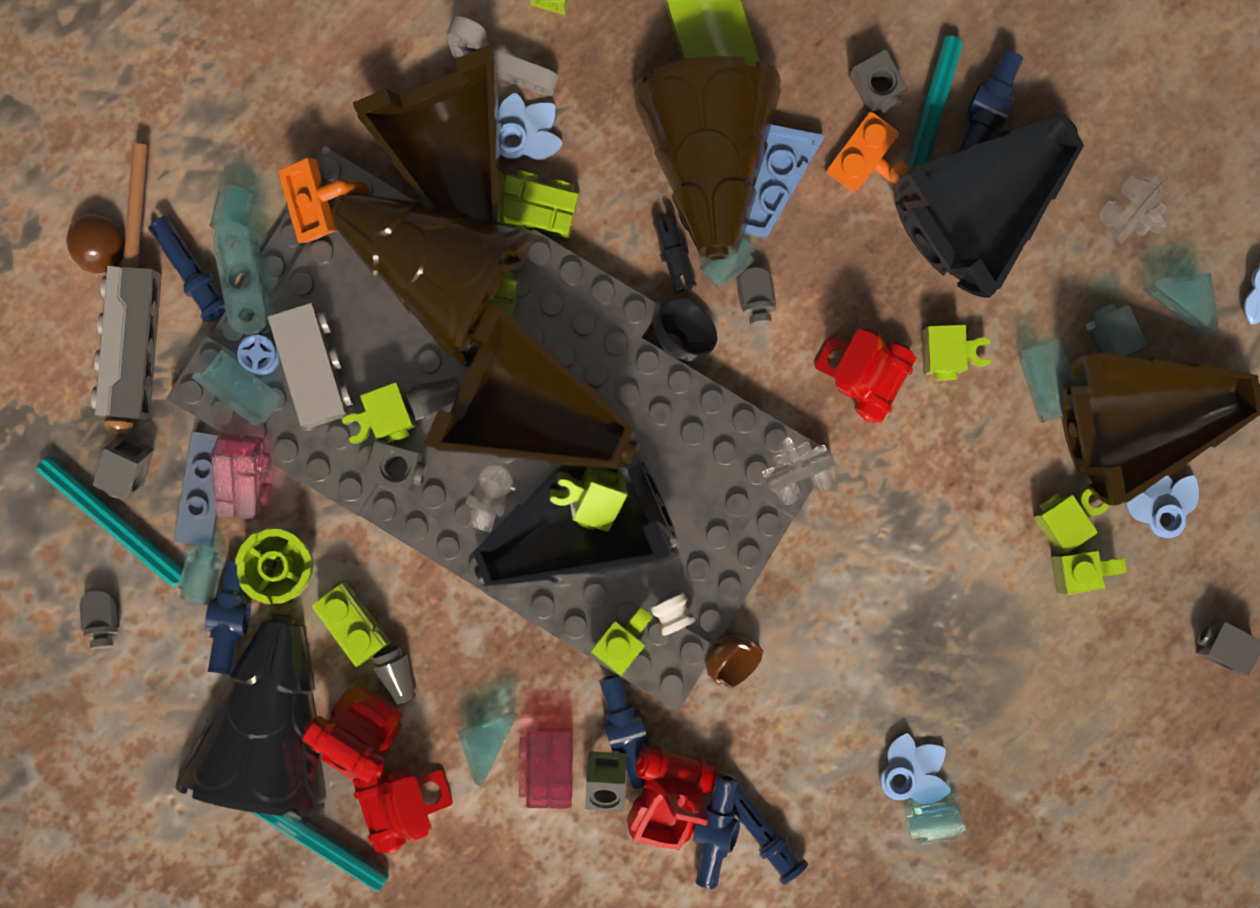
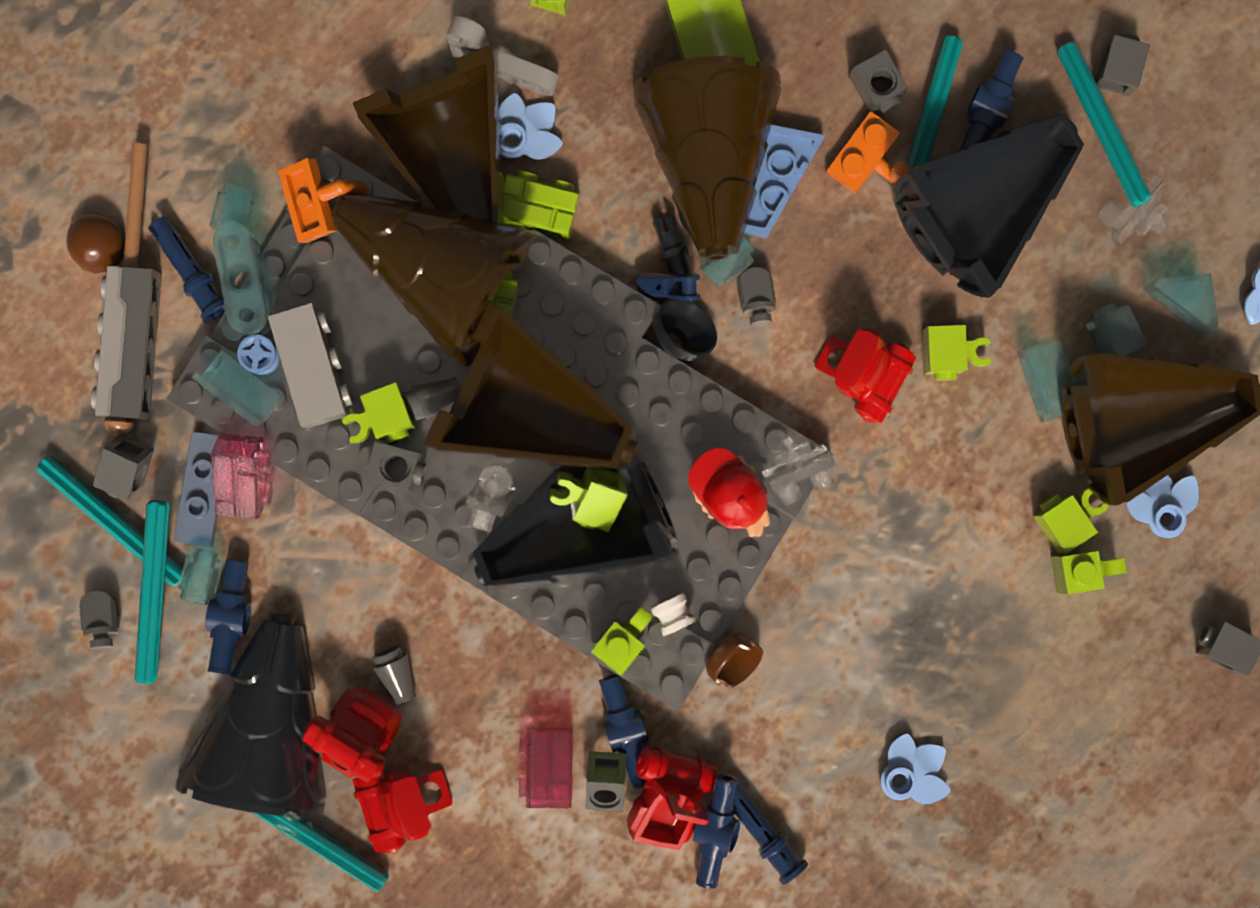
lime cylinder [235,529,313,604] -> none
lime brick [311,583,392,667] -> none
clear light blue slope [457,711,517,787] -> none
clear light blue brick [906,802,965,845] -> none
none -> teal axle [134,500,170,684]
none -> dark blue bar [637,271,701,301]
none -> red hair [688,448,770,537]
none -> teal axle [1058,42,1151,207]
none -> dark grey brick [1095,33,1150,96]

